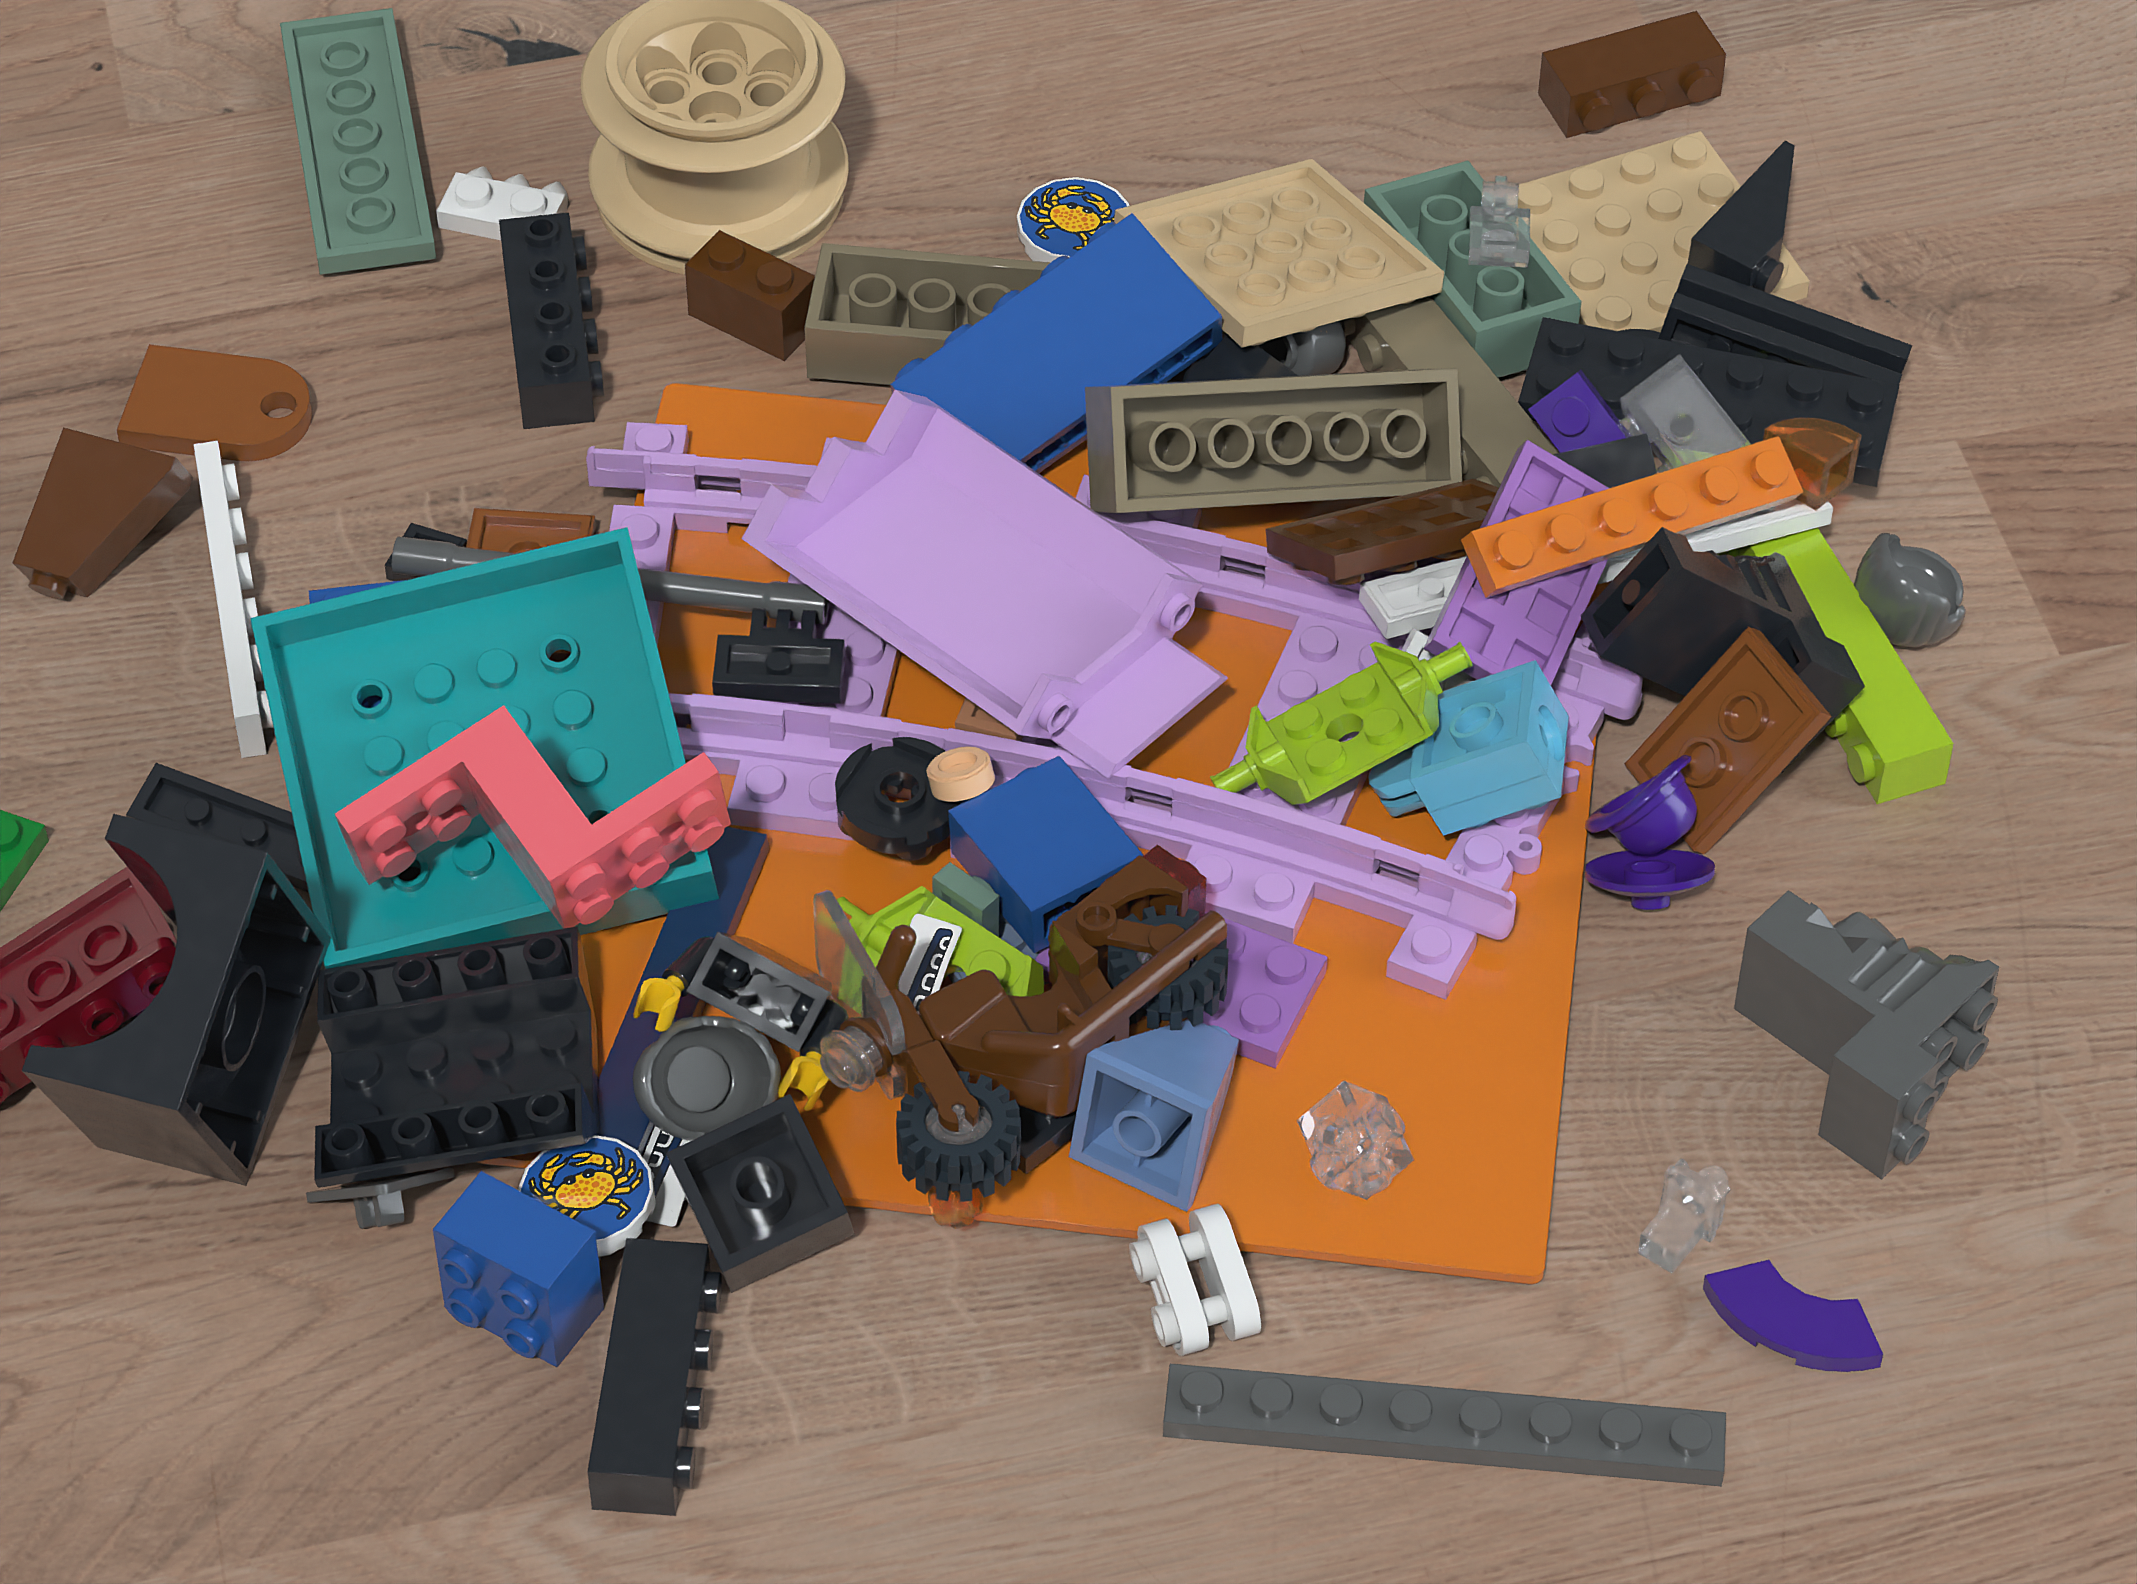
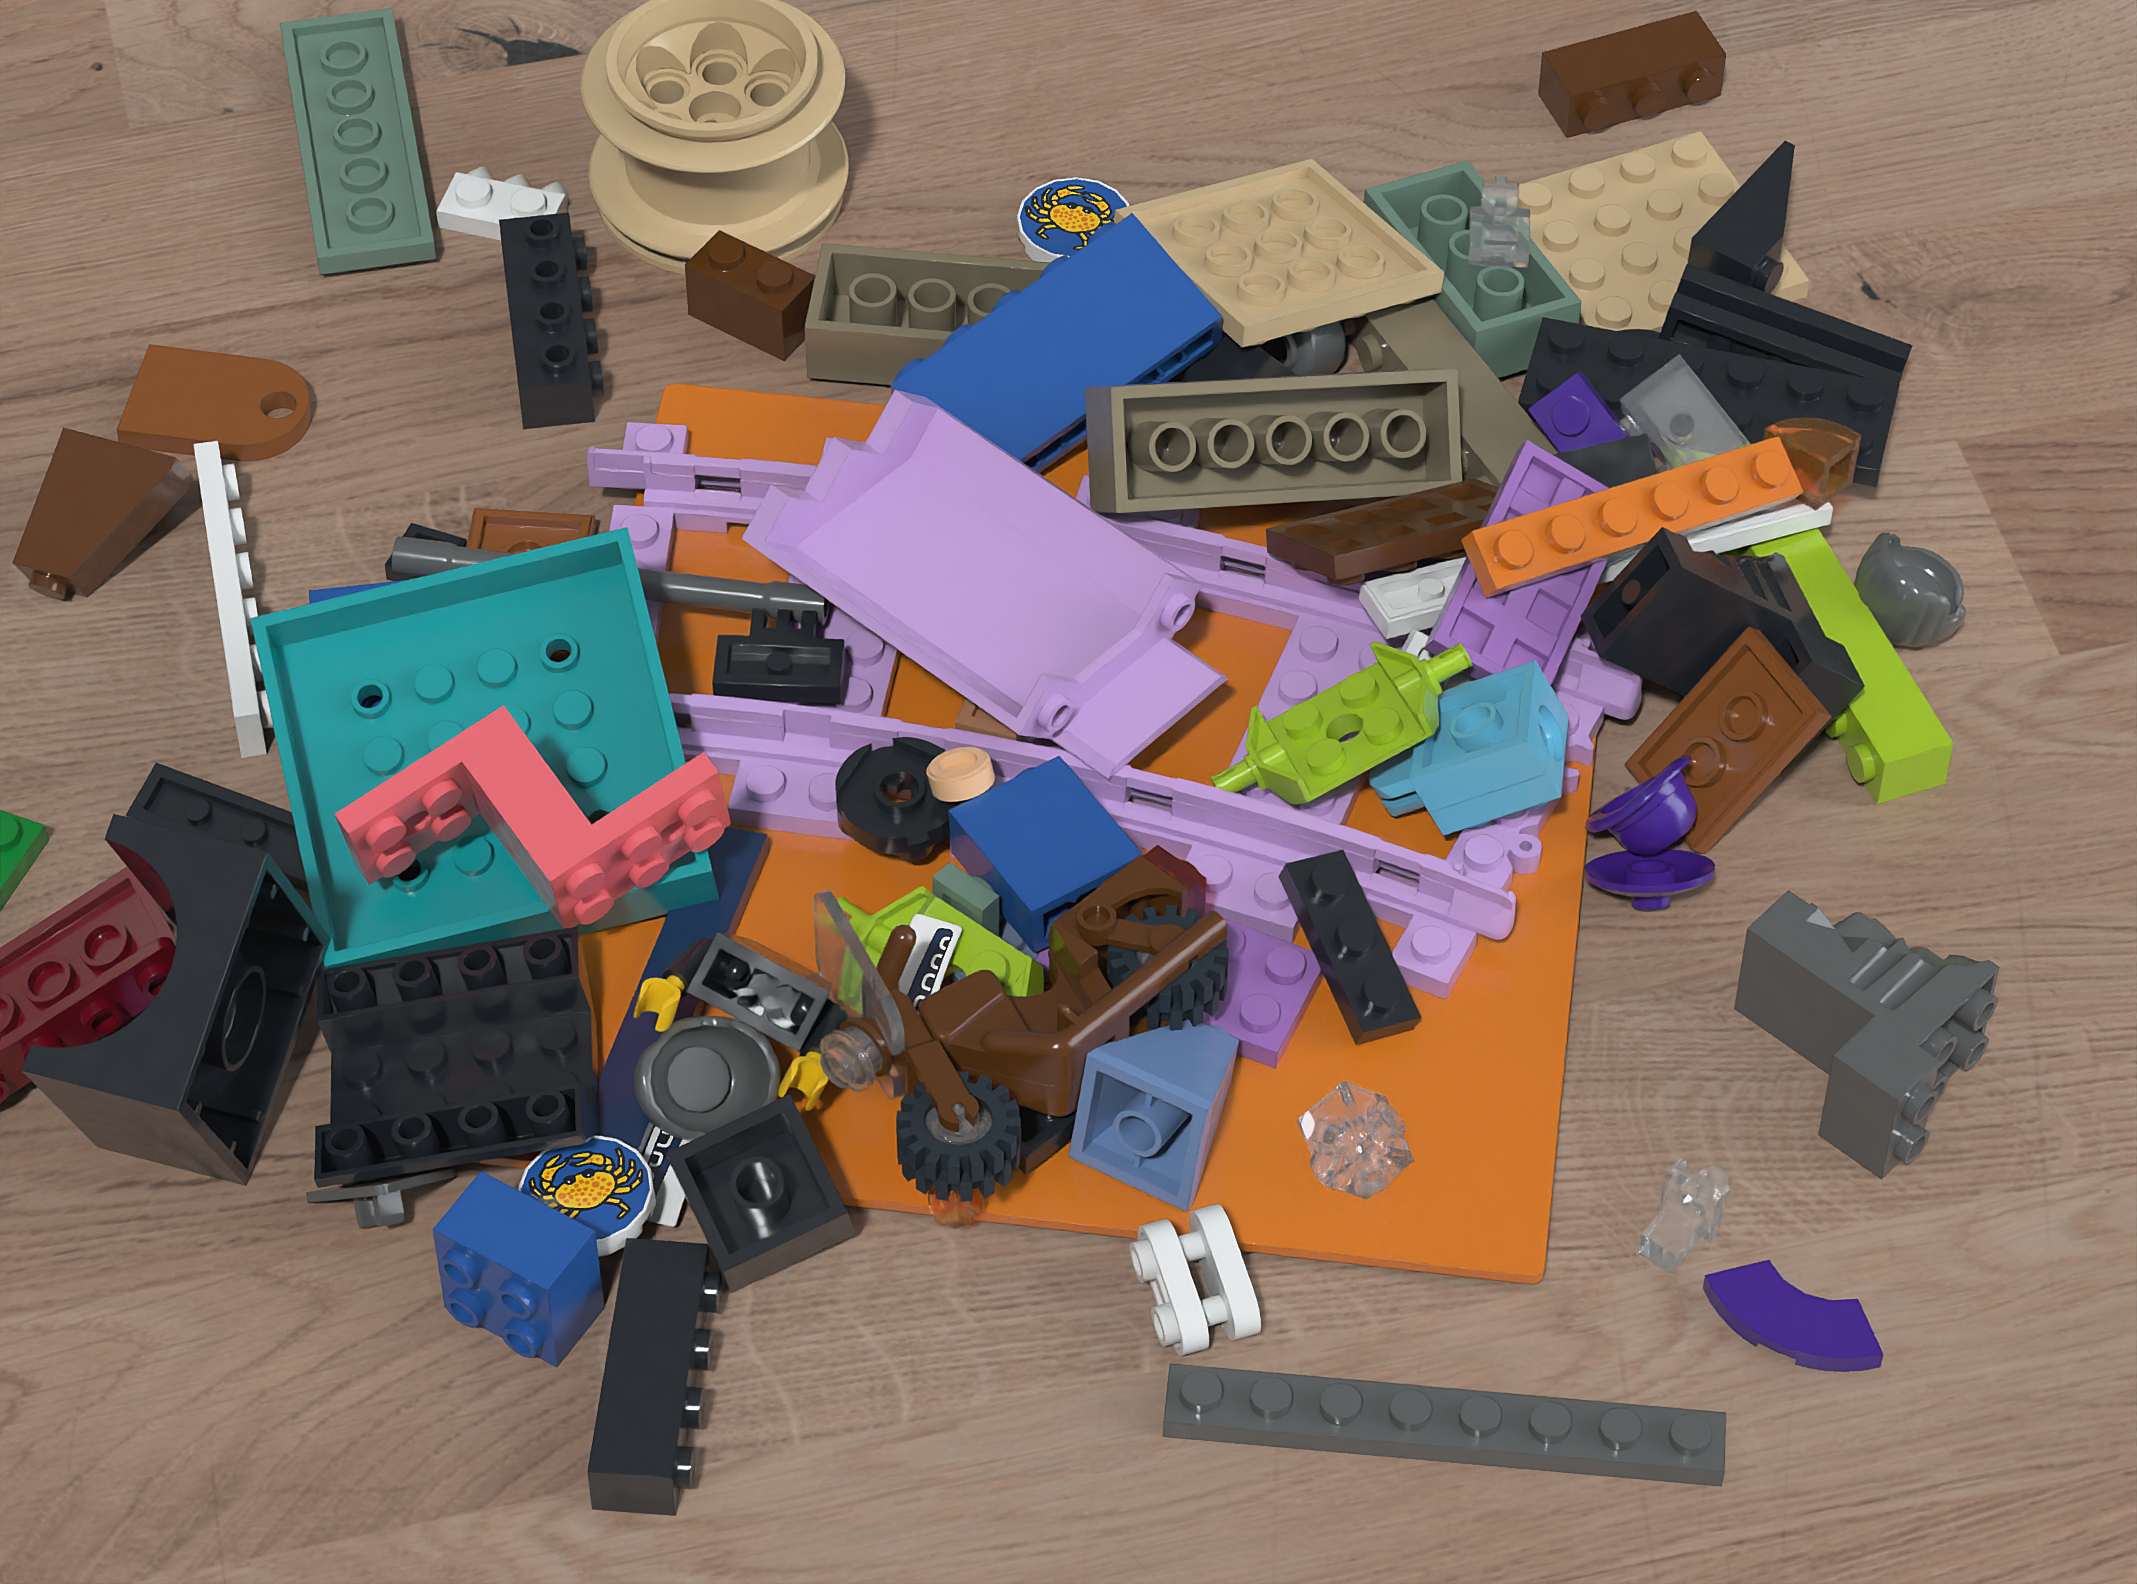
none -> black plate [1278,850,1421,1045]

